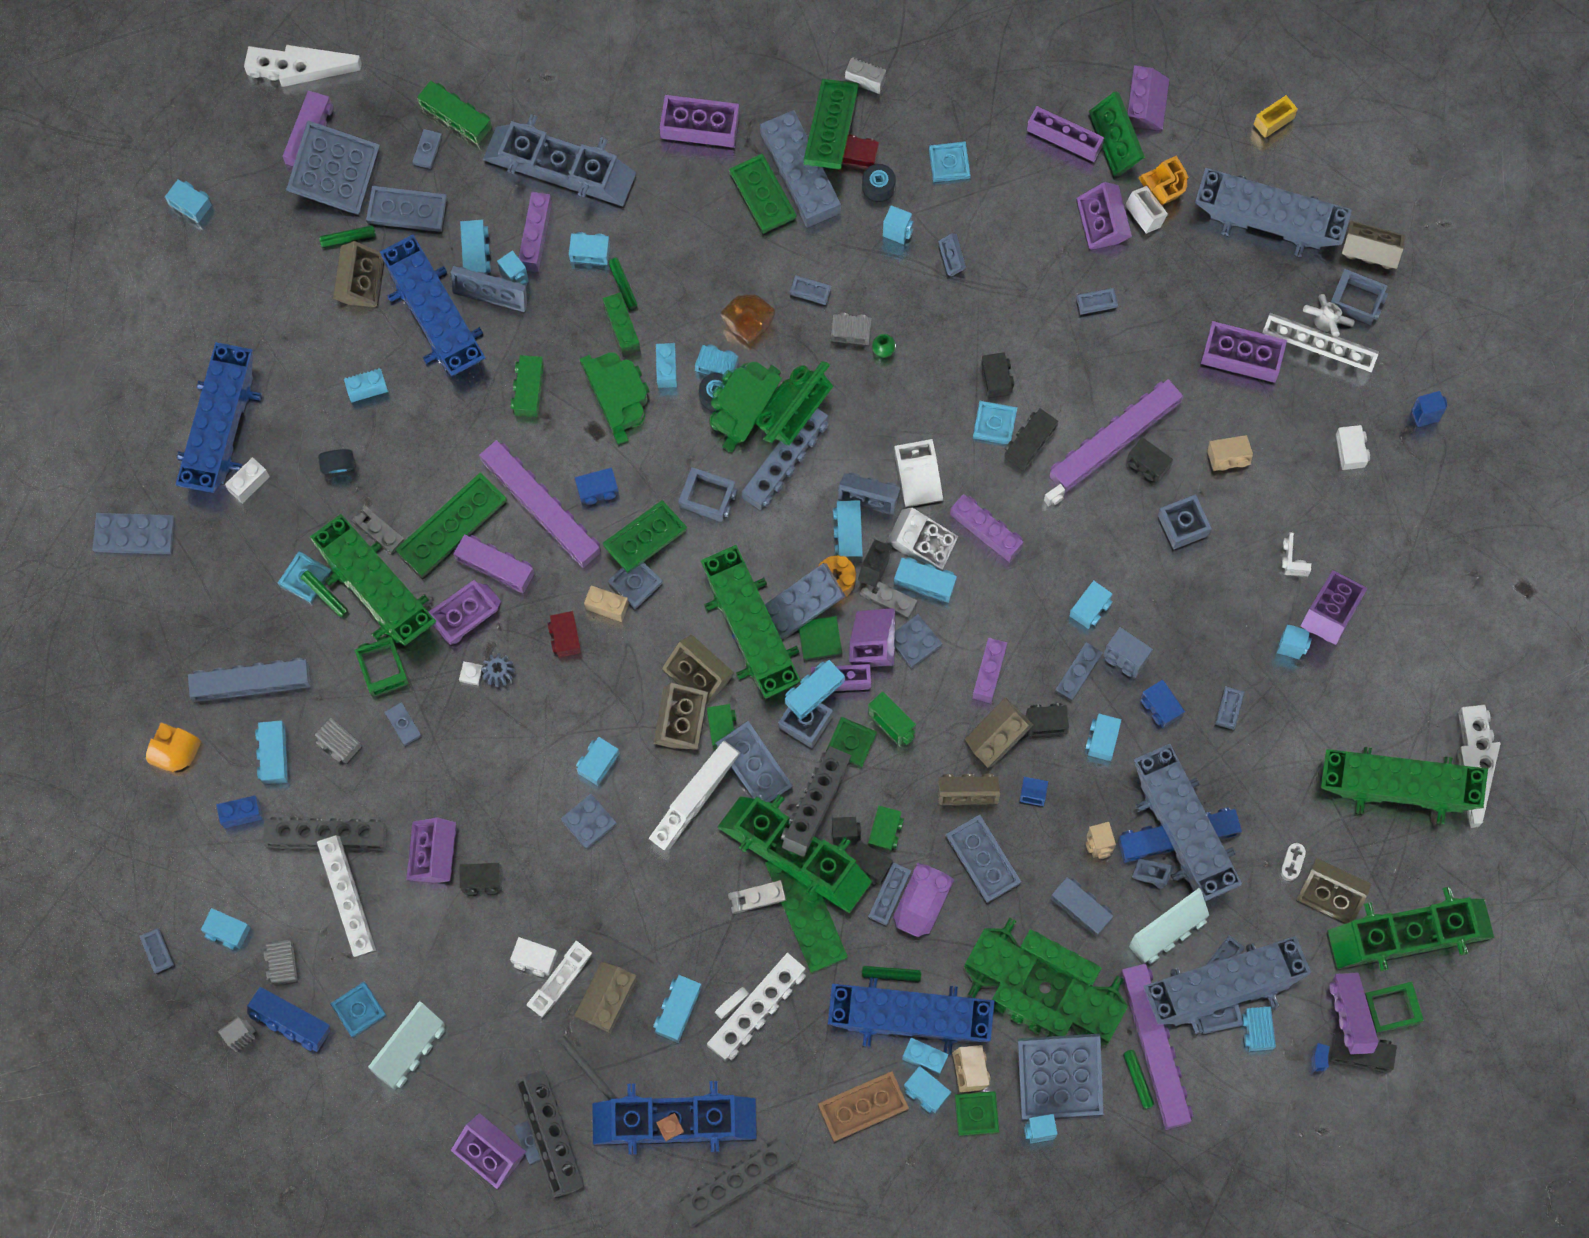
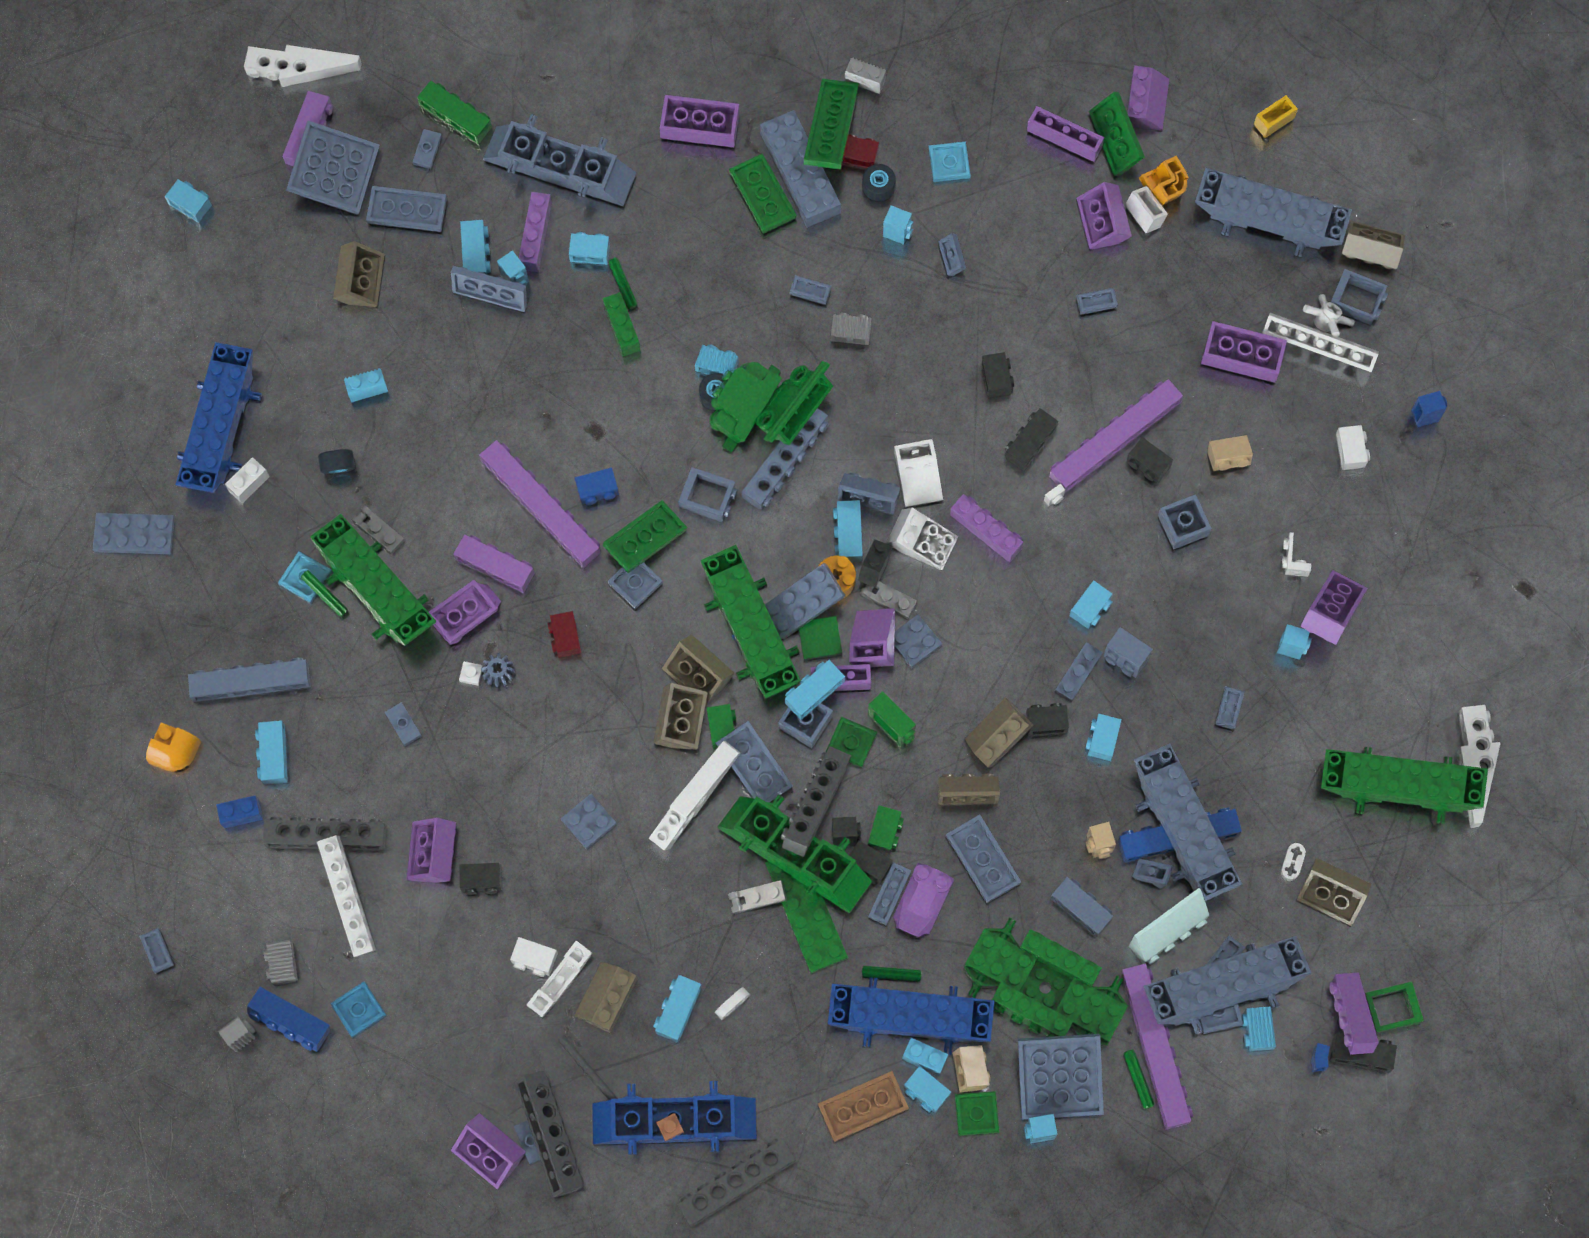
medium azure brick [201,908,251,950] -> none
light grey brick [315,718,362,764] -> none
green axle [319,225,375,247] -> none
green window [355,636,409,697] -> none
light aqua slope [368,1001,445,1090] -> none
blue piece [380,234,486,376] -> none
green plate [395,472,507,578] -> none
green brick [511,355,544,417] -> none
medium azure brick [576,737,620,786] -> none
green brick [579,352,650,445] -> none
tan brick [584,586,629,622] -> none
medium azure brick [656,343,677,388] -> none
white brick [707,953,806,1062] -> none
clear orange brick [721,294,775,344] -> none
green piece [872,334,896,358] -> none
medium azure brick [894,558,957,603] -> none
medium lavender brick [972,638,1007,703] -> none
medium azure tile [973,401,1017,444] -> none
blue piece [1019,777,1048,806] -> none
blue brick [1141,679,1185,729] -> none
green piece [1327,887,1495,972] -> none

